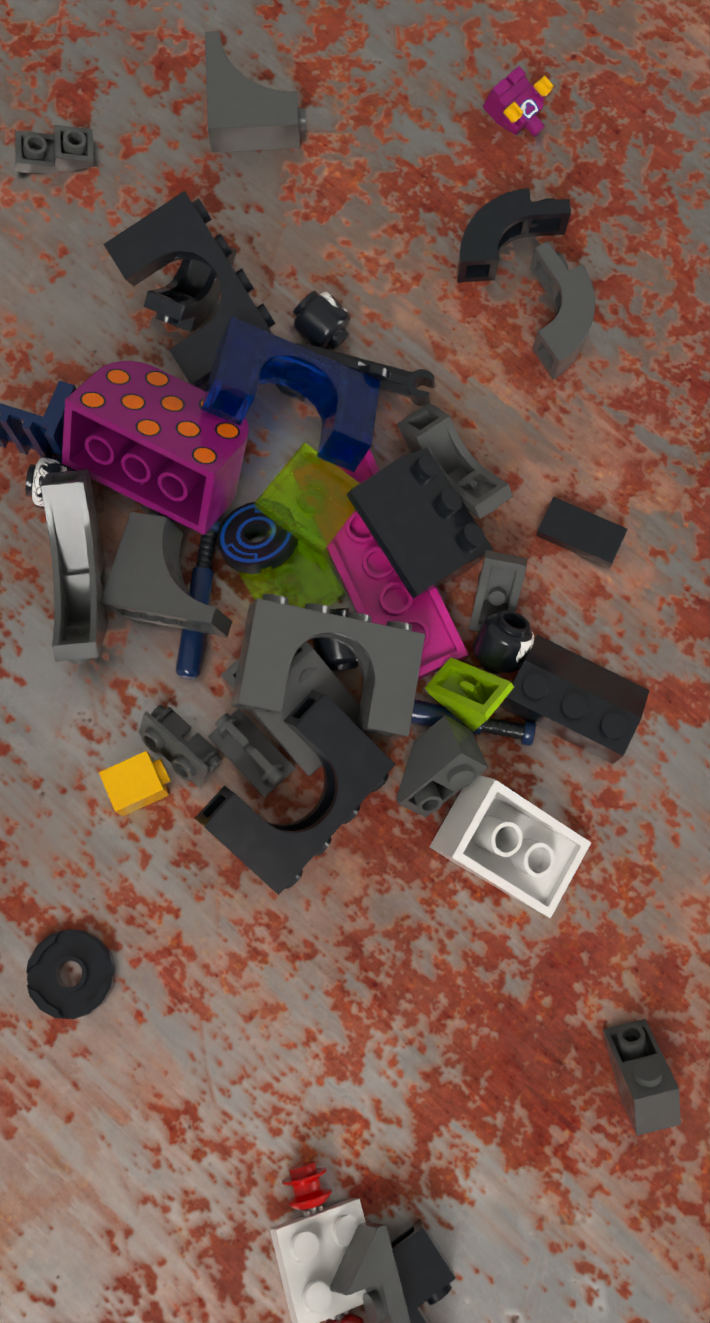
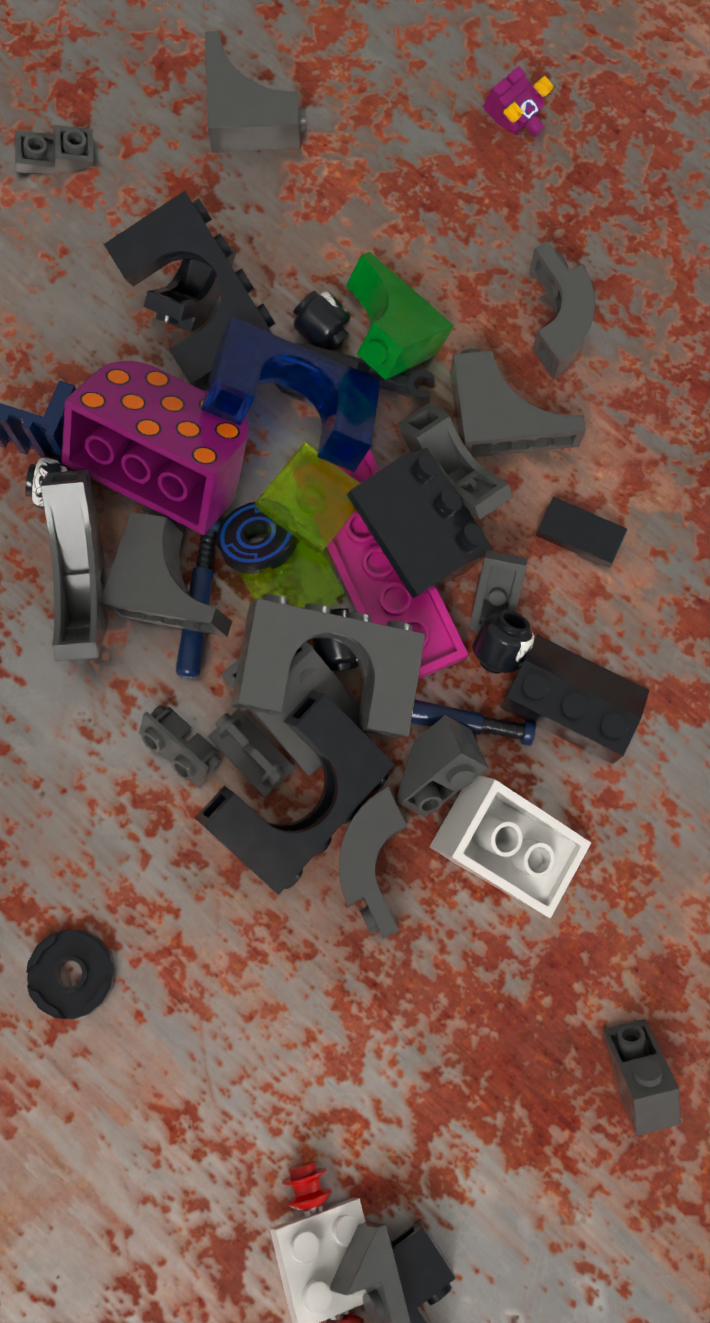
yellow brick [98,751,171,817] -> none
lime slope [425,657,514,732] -> none
black arch [457,188,571,283] -> none
none -> dark grey arch [339,787,407,939]
none -> green arch [346,252,454,380]
none -> dark grey arch [450,349,586,457]

